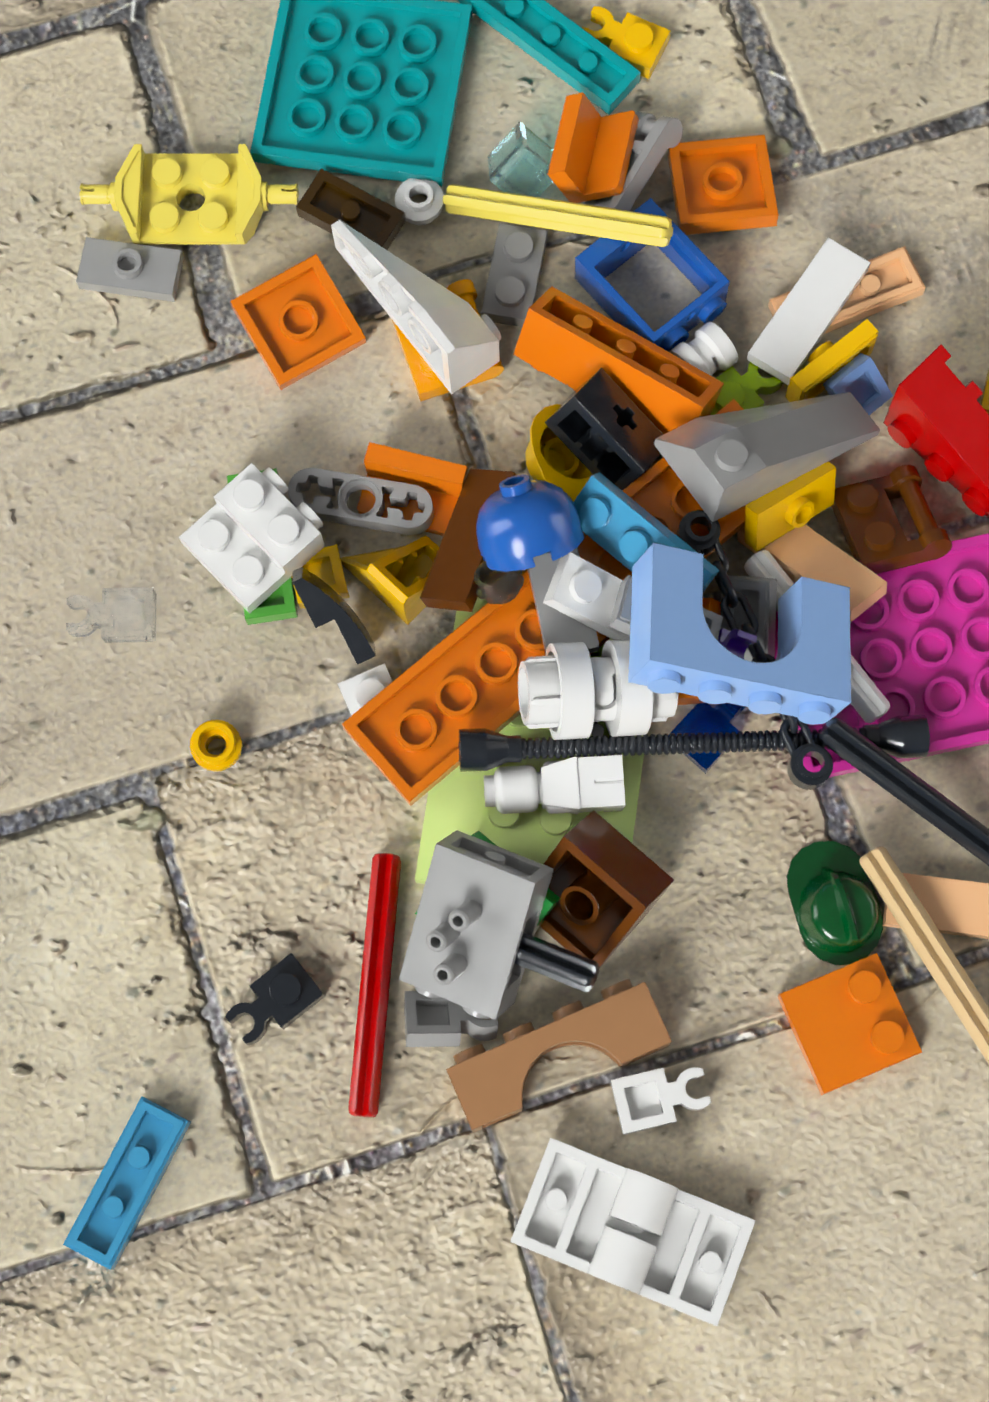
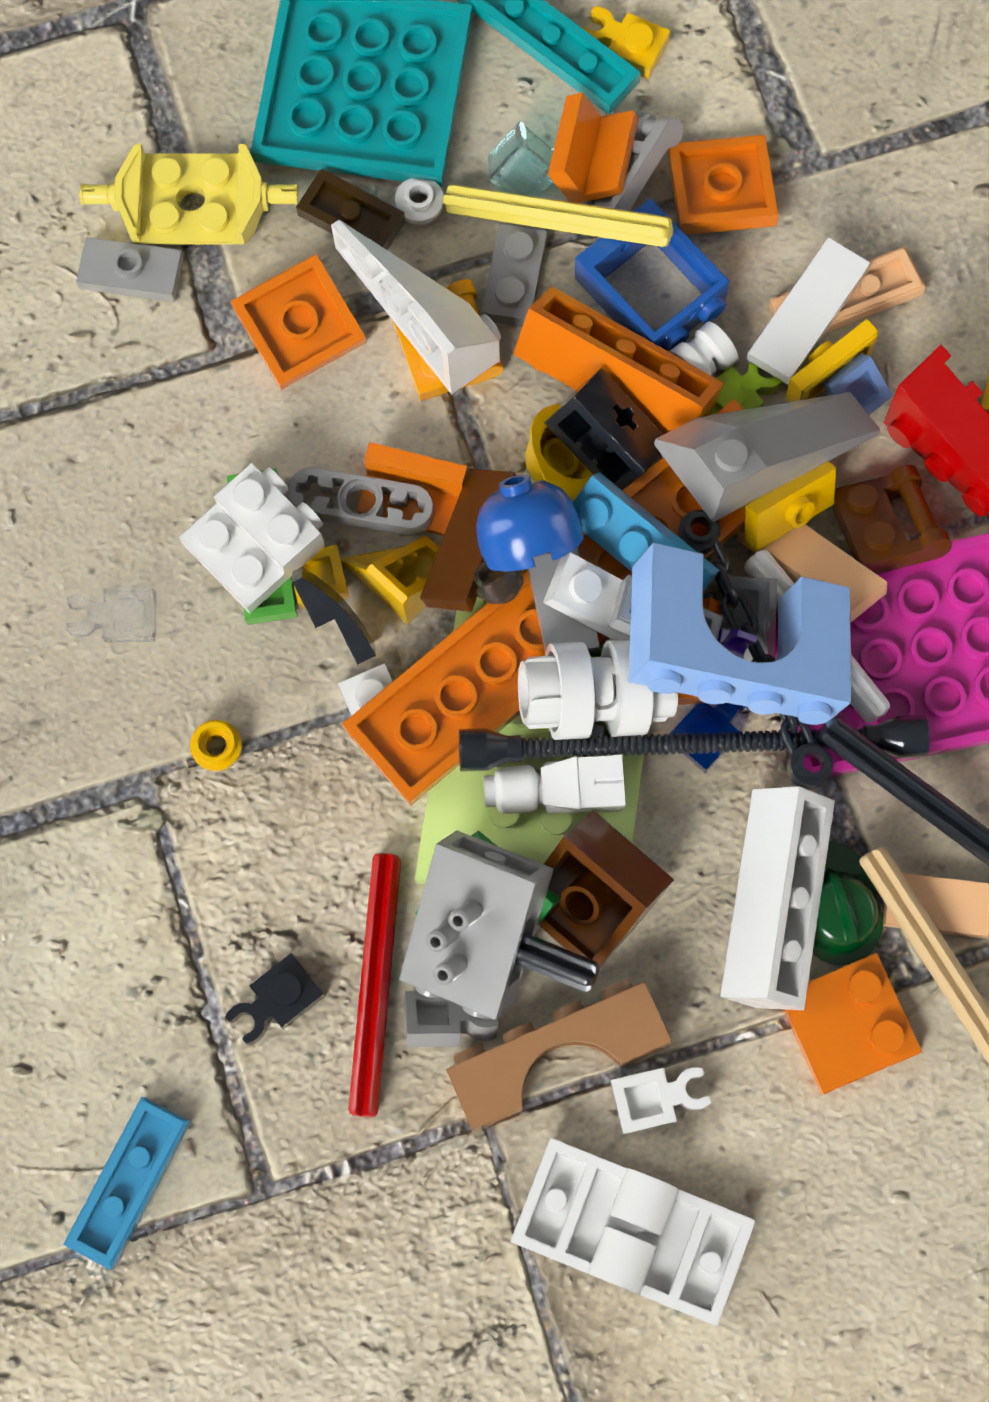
none -> white brick [720,786,835,1010]

